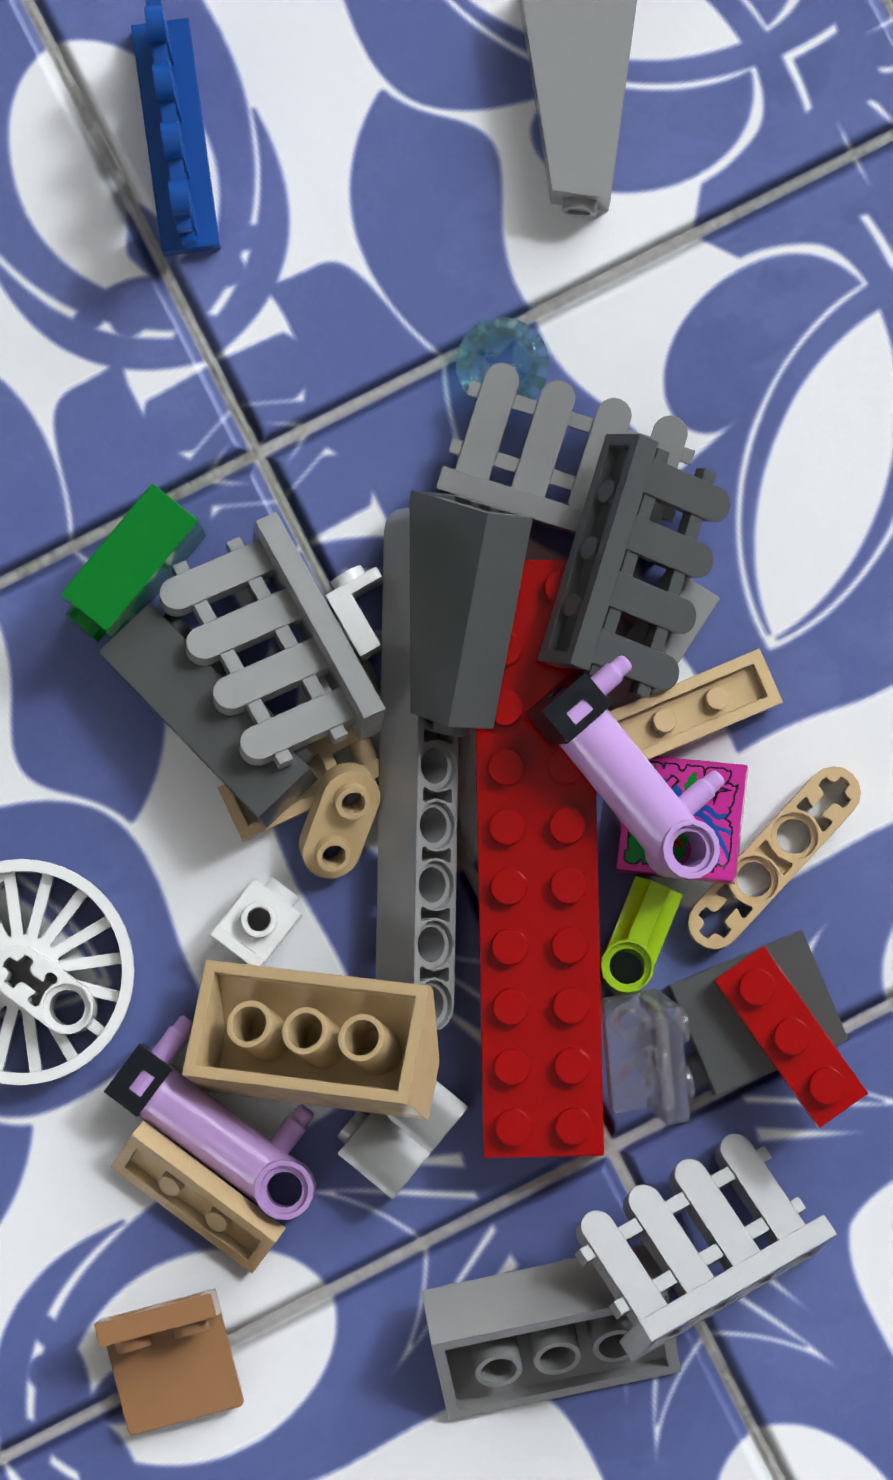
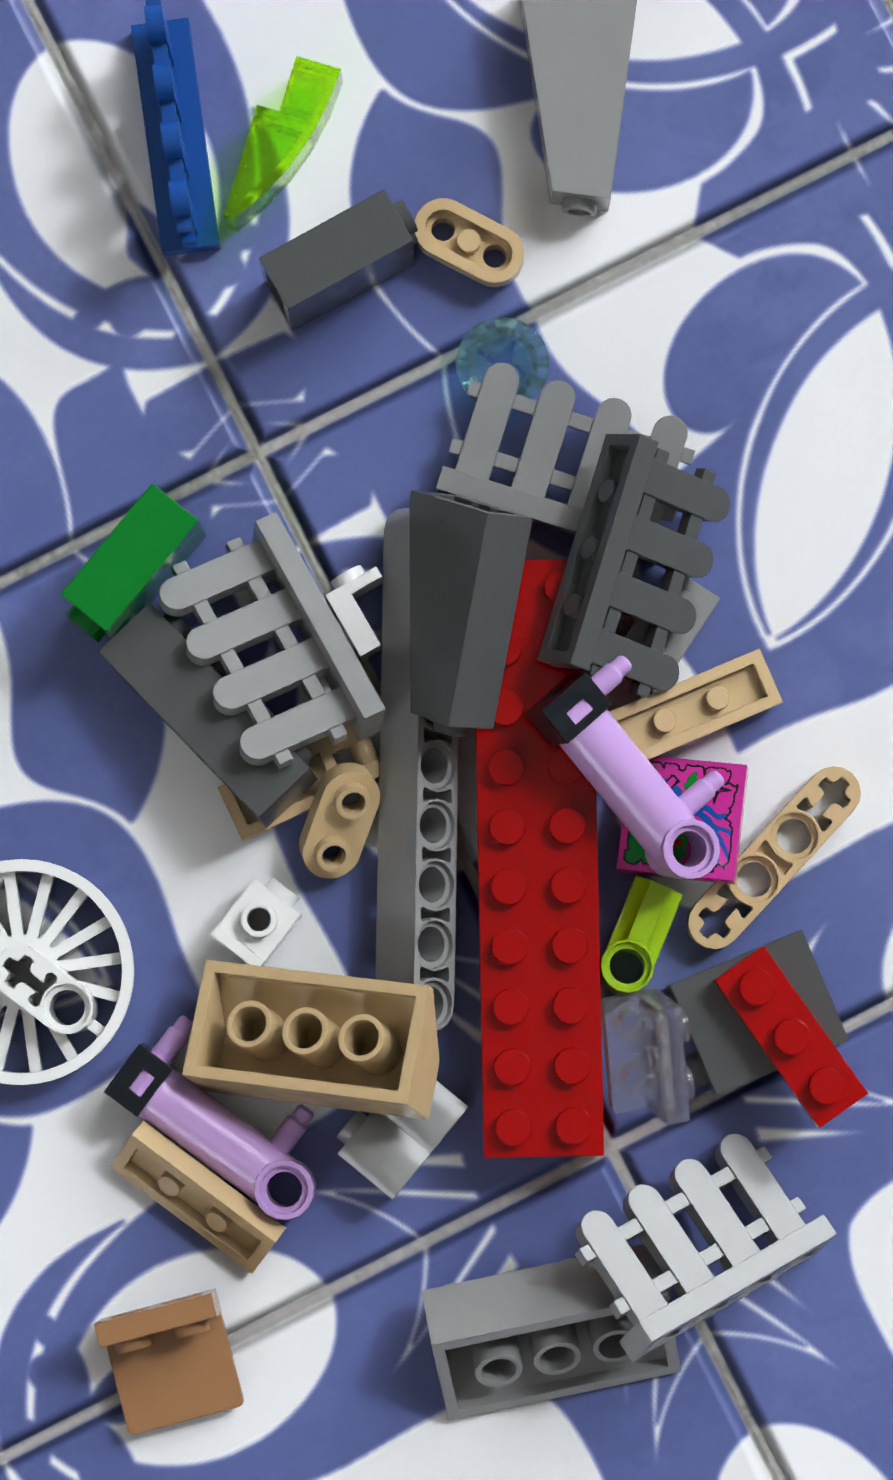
none -> clear neon green slope [224,56,343,231]
none -> dark grey brick [259,189,418,331]
none -> tan plate [415,198,524,287]

